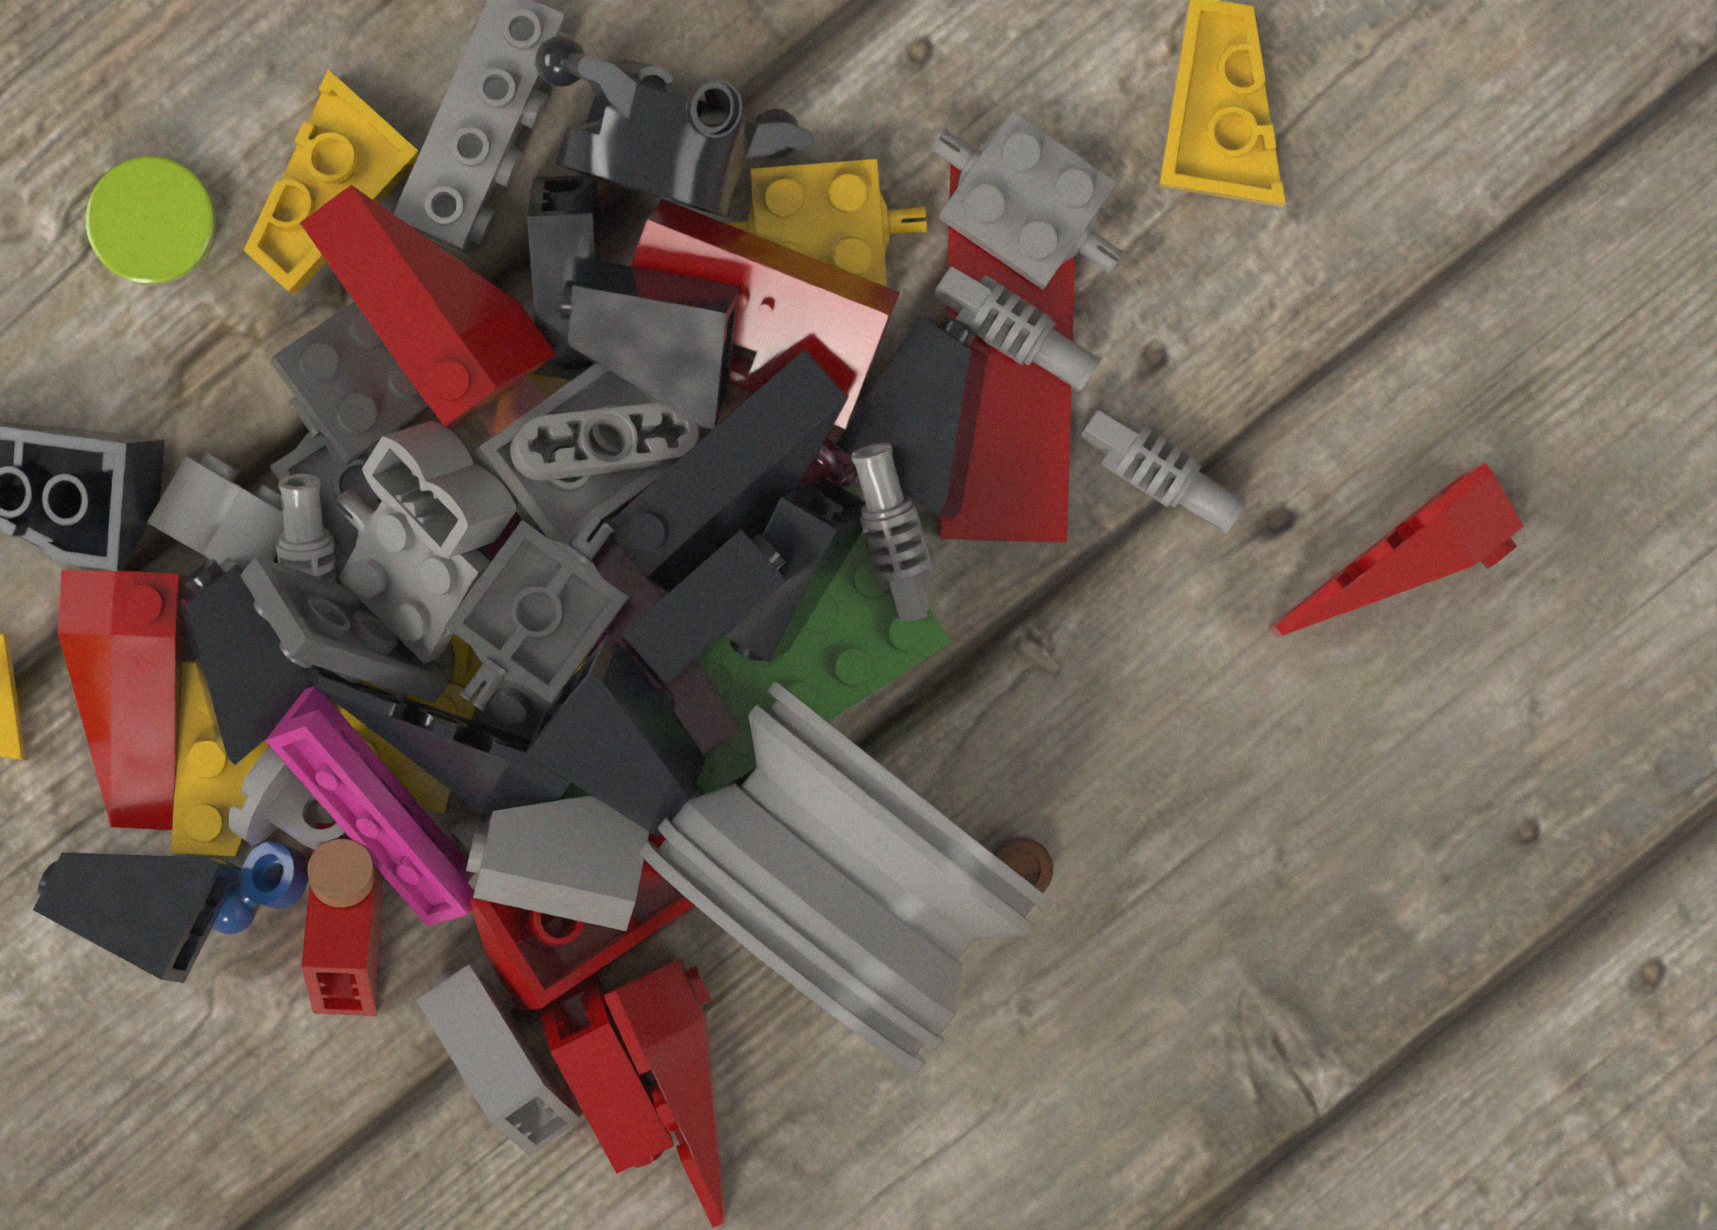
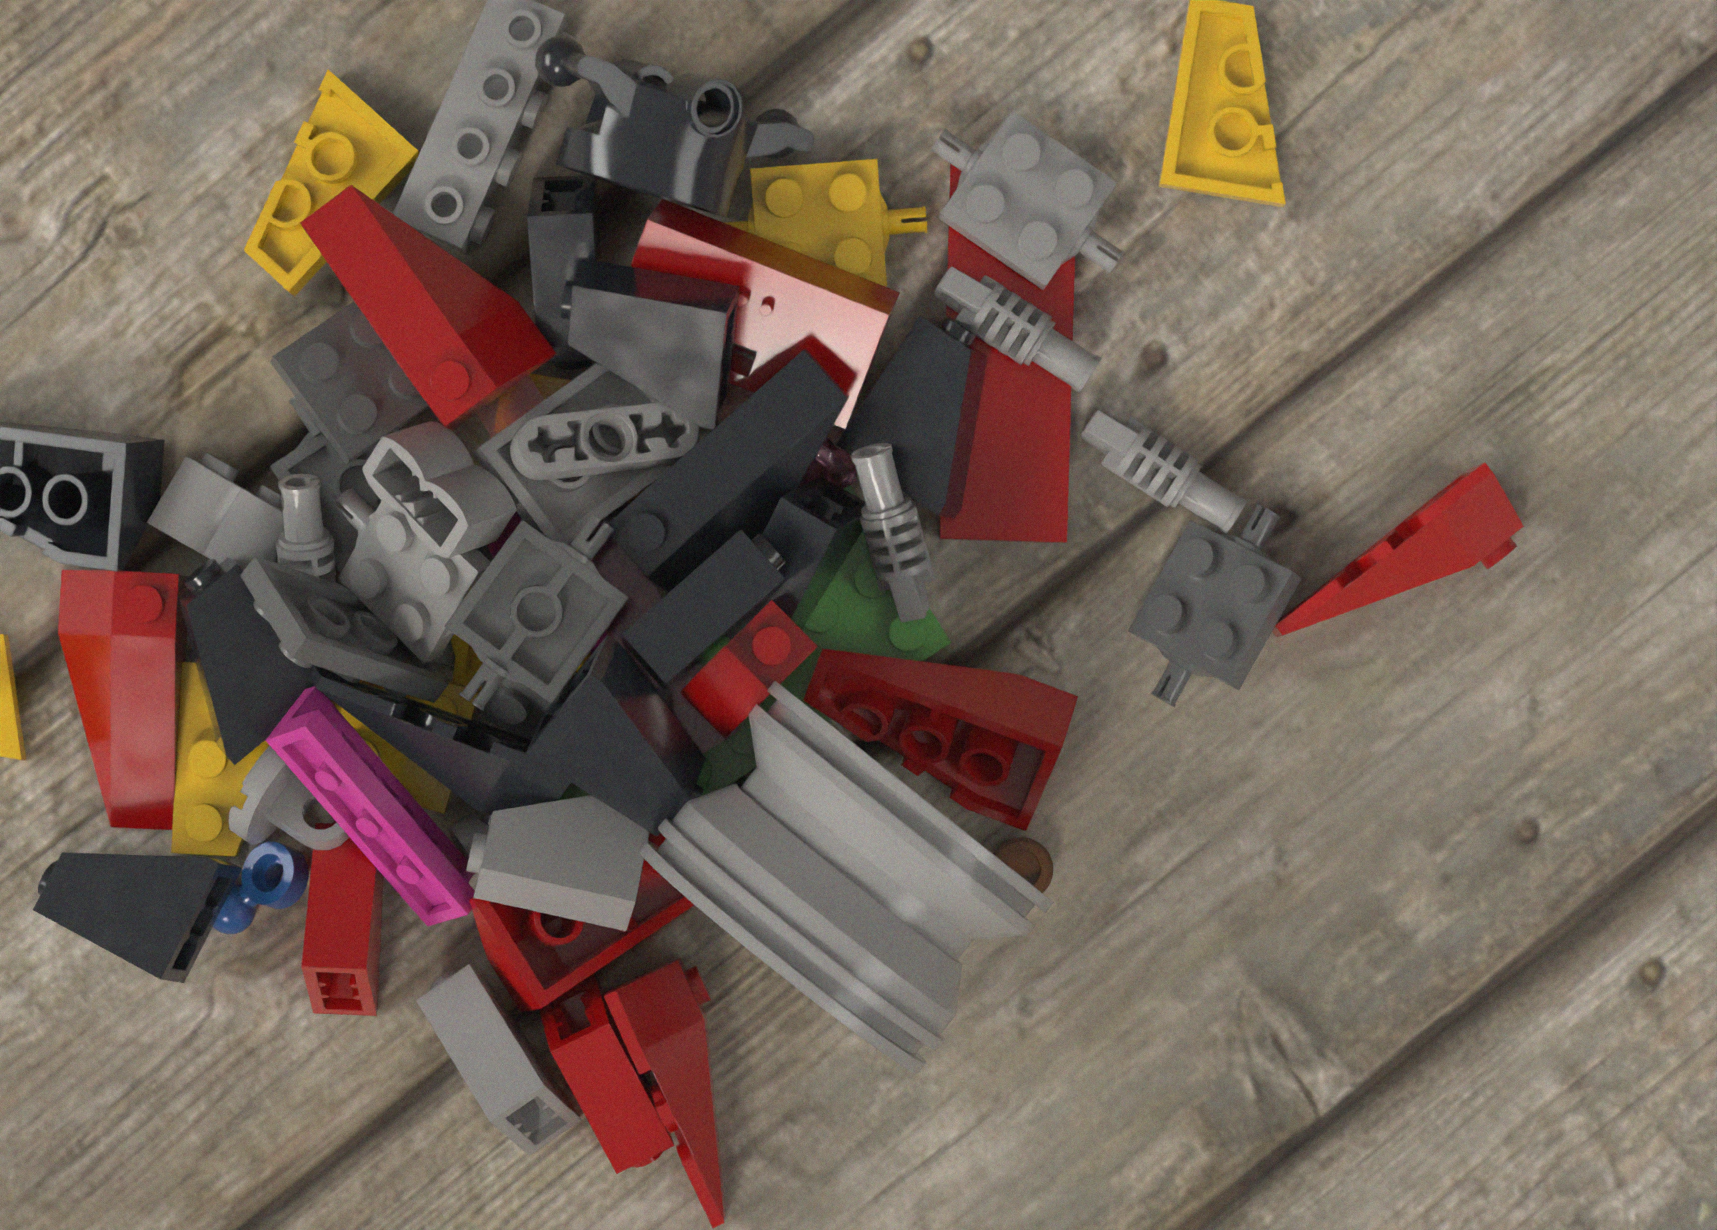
lime tile [86,156,216,285] -> none
medium nougat tile [308,839,375,907] -> none
none -> red brick [679,600,818,739]
none -> red wedge [803,648,1078,831]
none -> dark grey plate [1128,504,1302,707]

